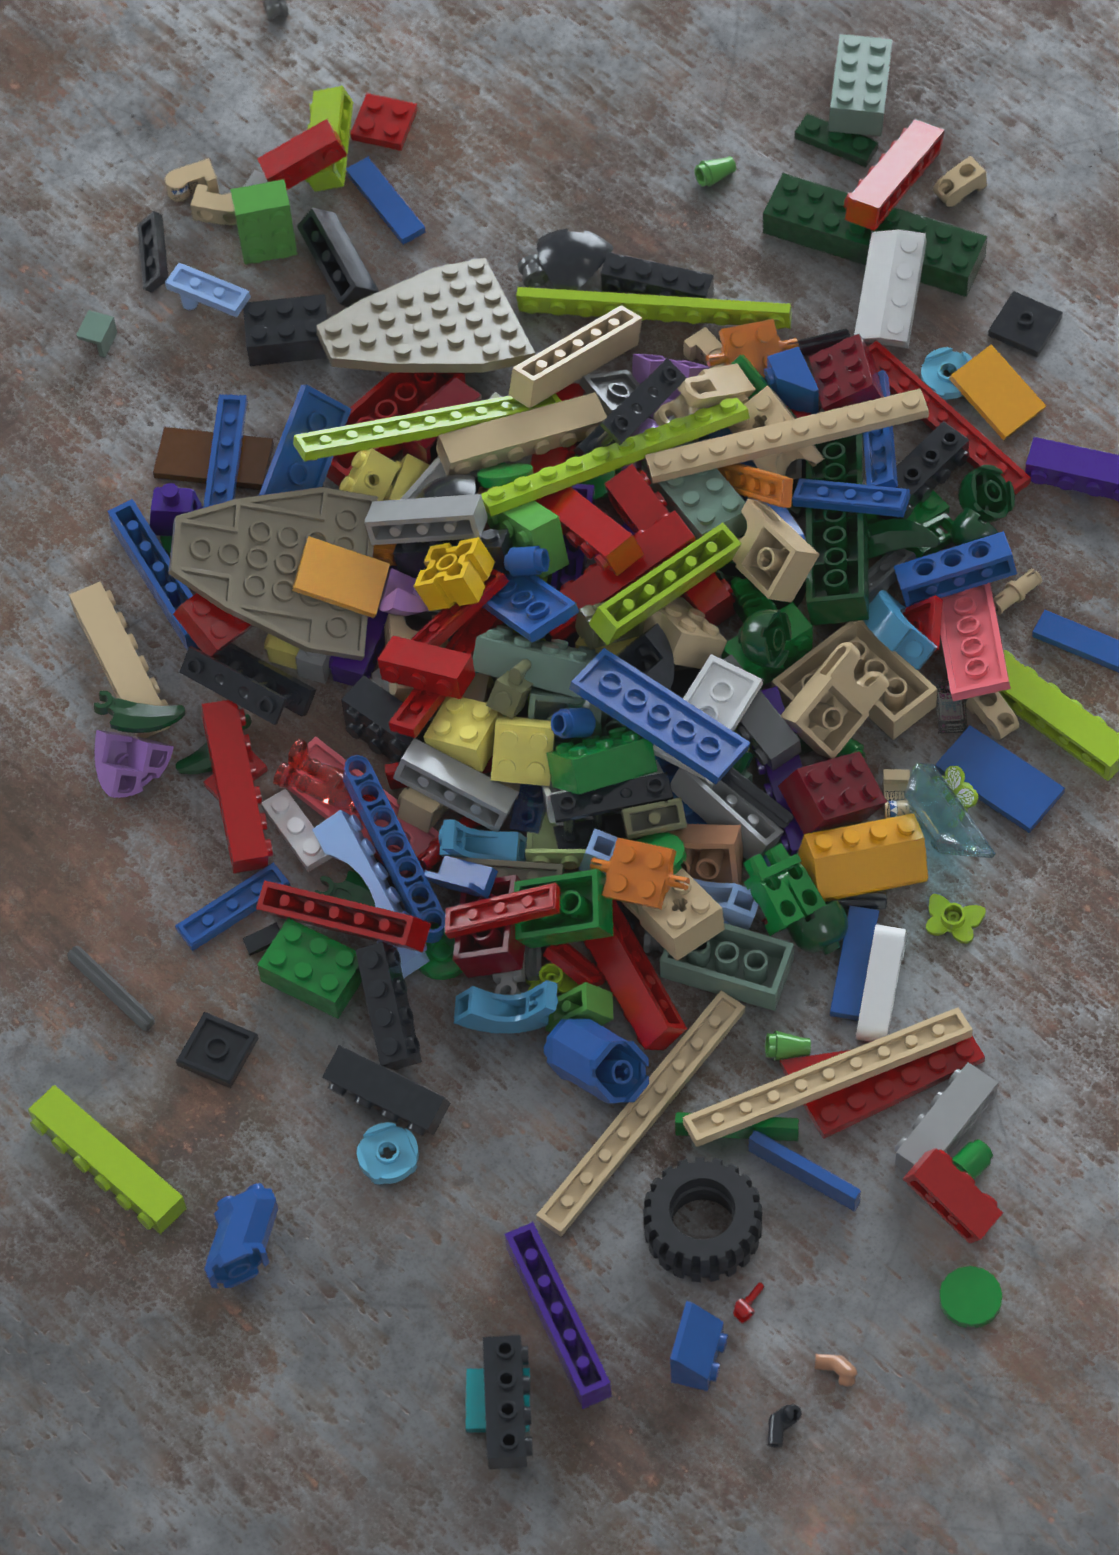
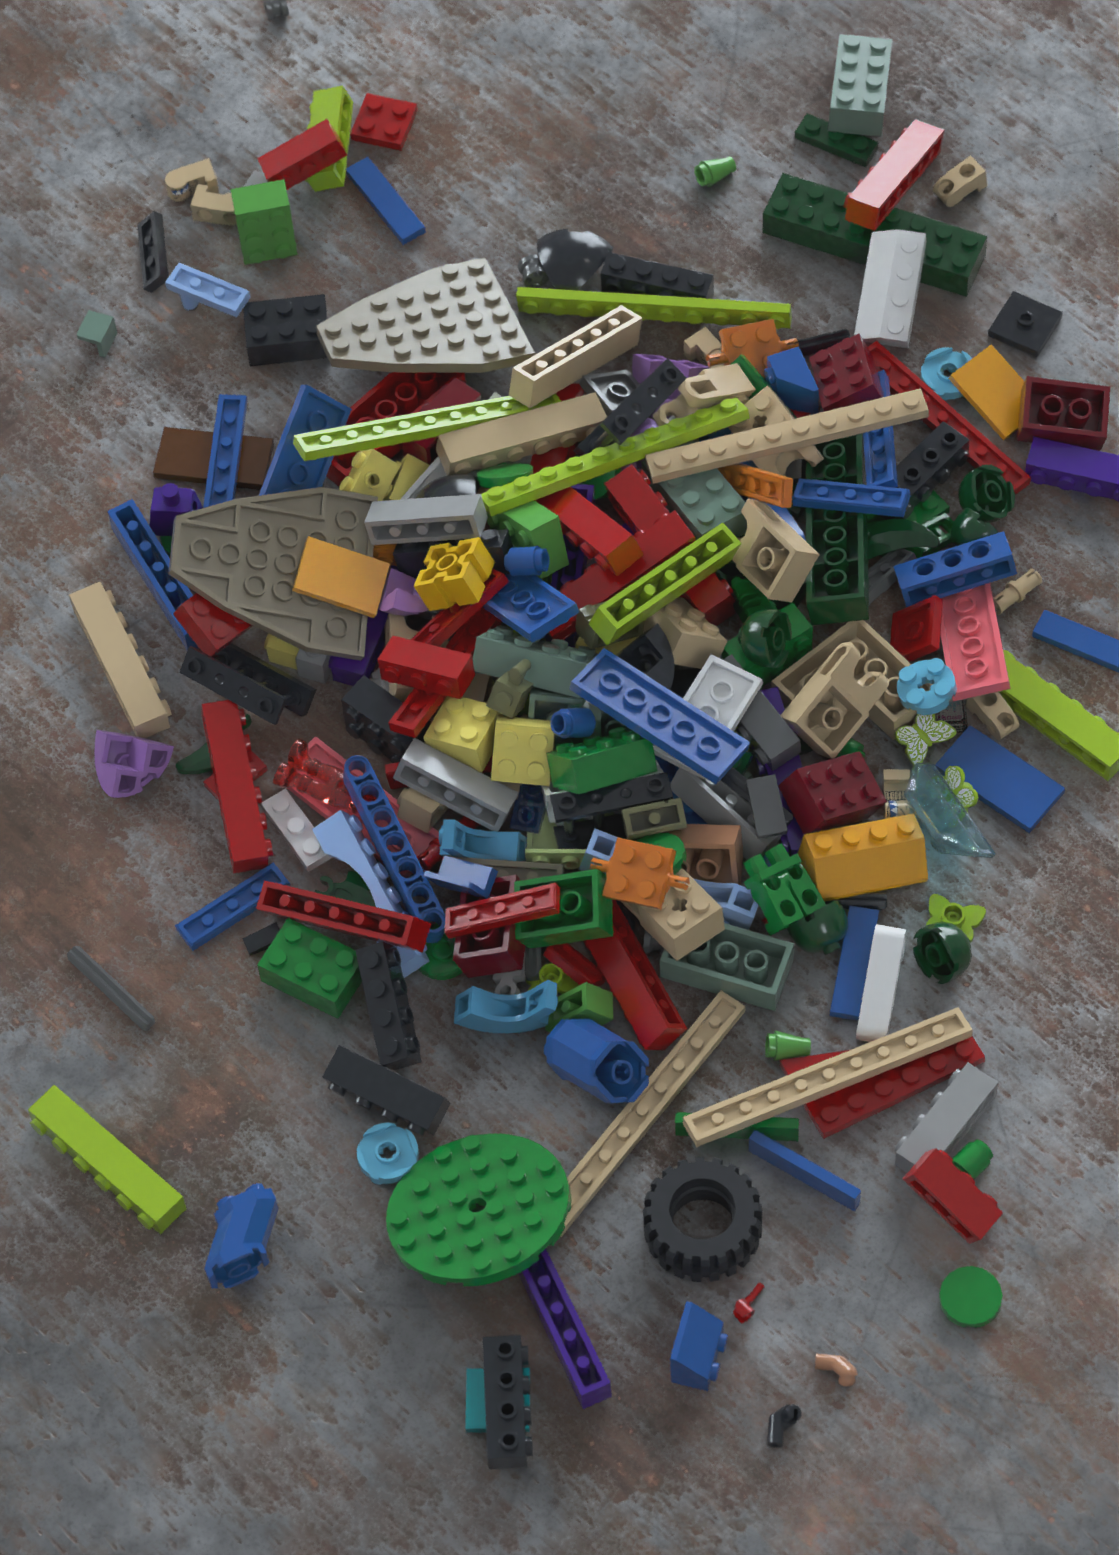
dark green piece [93,691,186,733] -> none
black plate [176,1012,259,1088] -> none
black brick [297,207,379,307] -> none
dark azure arch [863,590,937,670] -> none
none -> green plate [386,1133,572,1287]
none -> dark grey tile [745,774,788,839]
none -> animal [895,714,957,768]
none -> medium azure plate [897,658,957,715]
none -> dark green cylinder [913,921,972,984]
none -> dark red brick [1017,376,1111,451]

